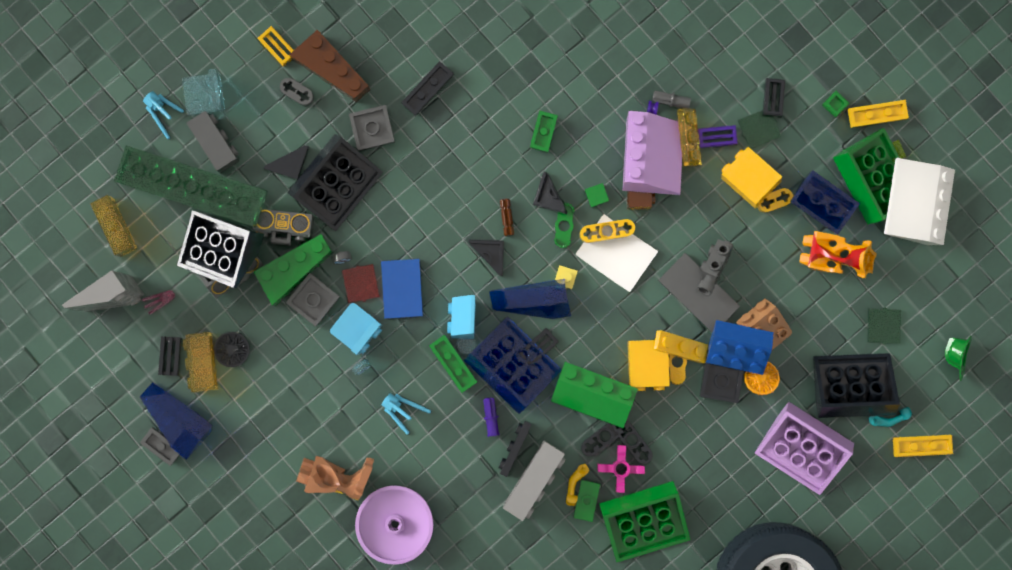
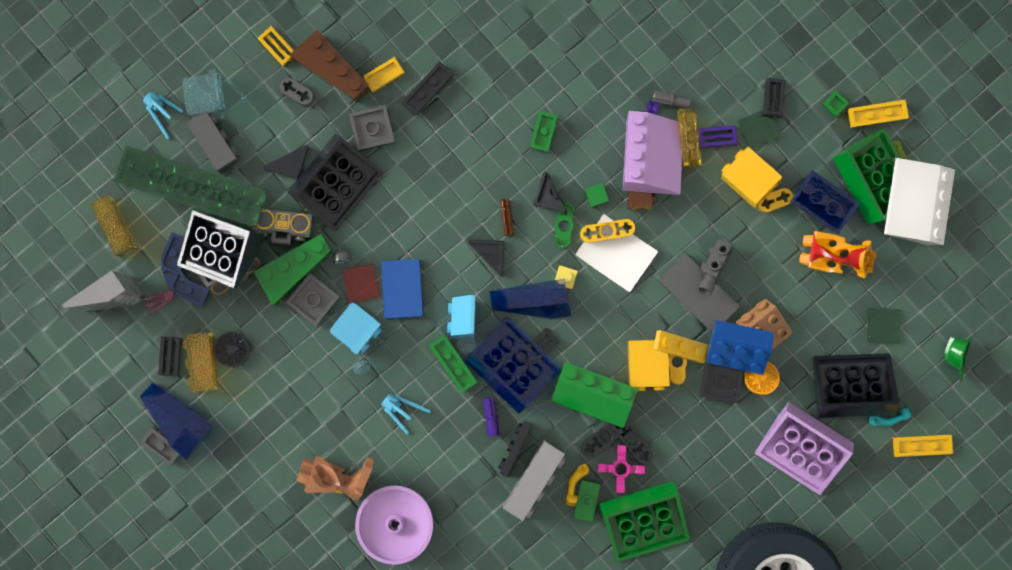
none -> dark blue plate [161,232,210,307]
none -> yellow tile [363,57,405,93]

